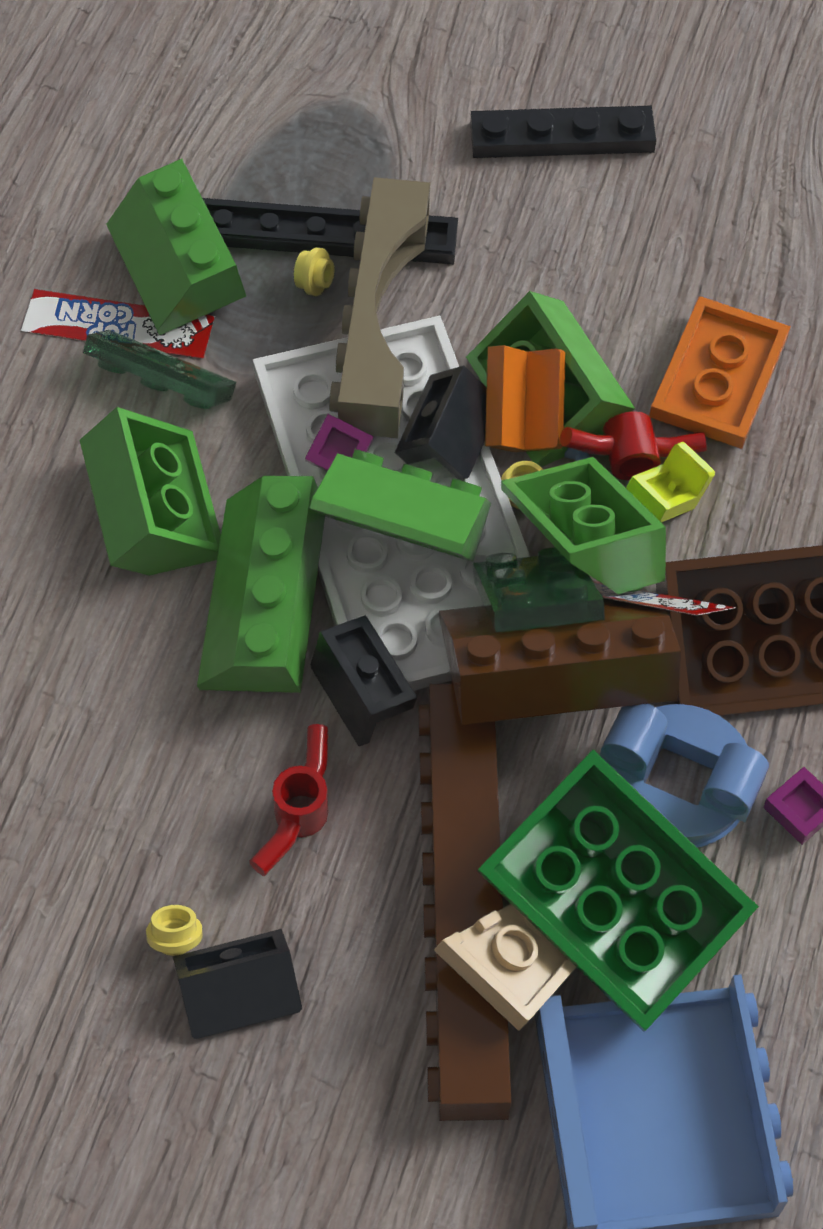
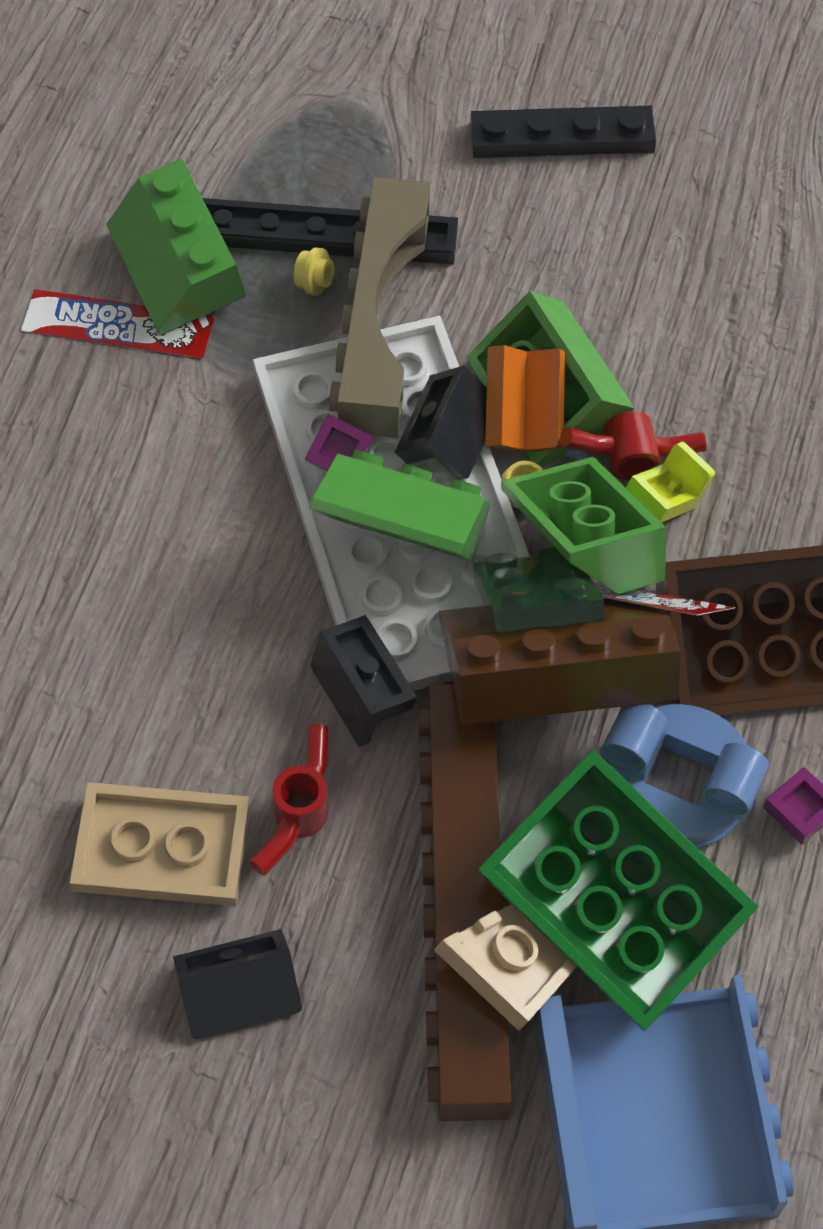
bright green slope [80,407,221,576] -> none
clear green plate [83,330,237,409] -> none
light yellow plate [146,905,203,956] -> none
bright green slope [197,476,325,693] -> none
orange plate [649,296,791,449] -> none
none -> tan plate [69,782,250,906]

